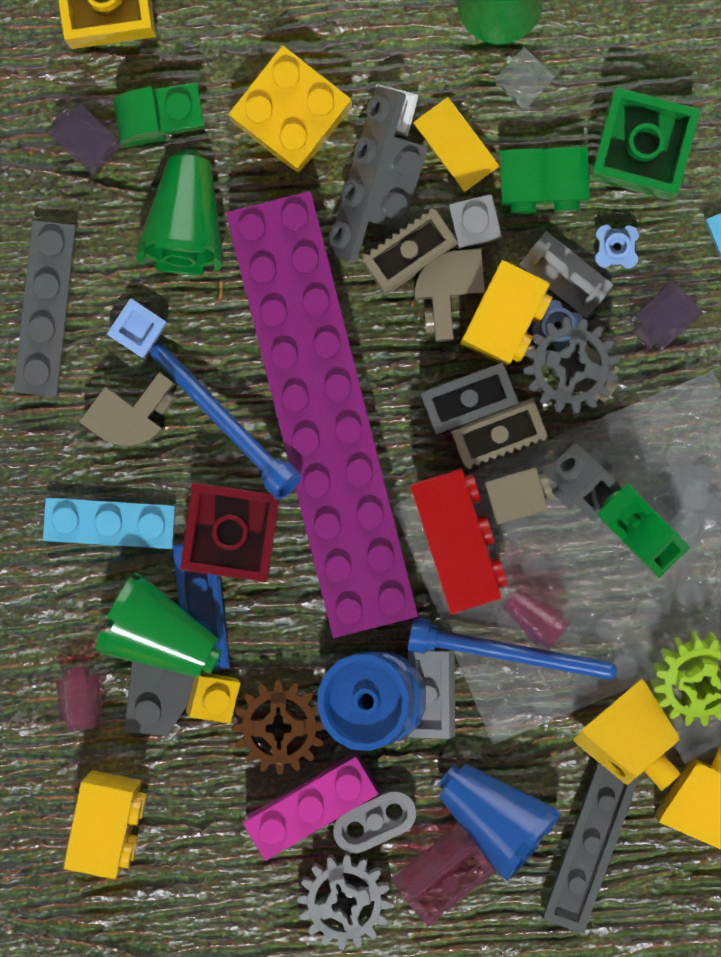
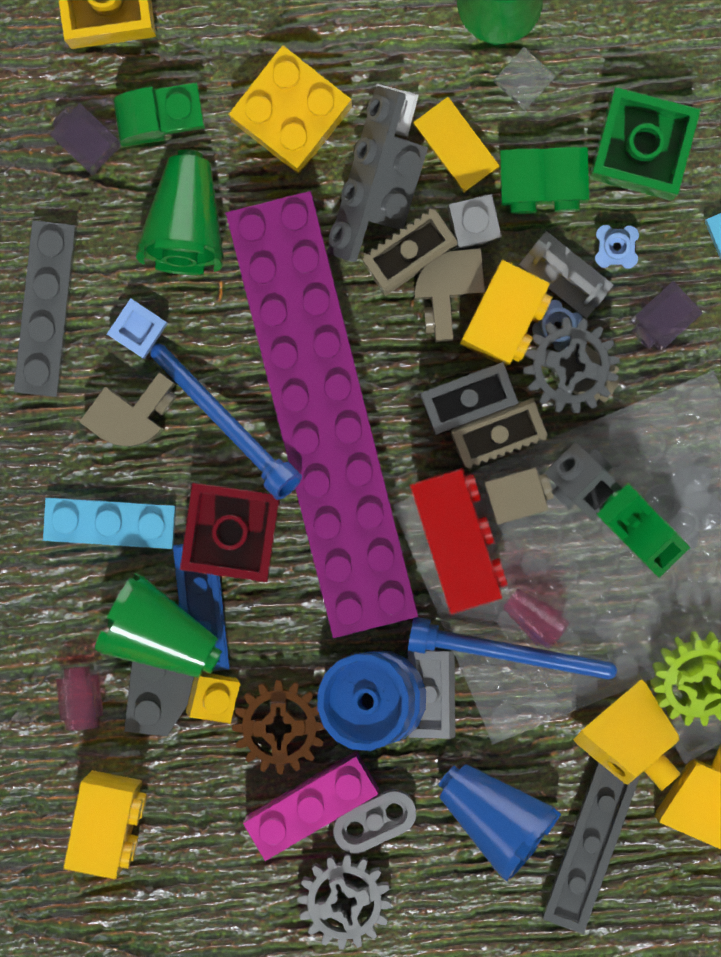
clear pink brick [391,825,495,927] -> none

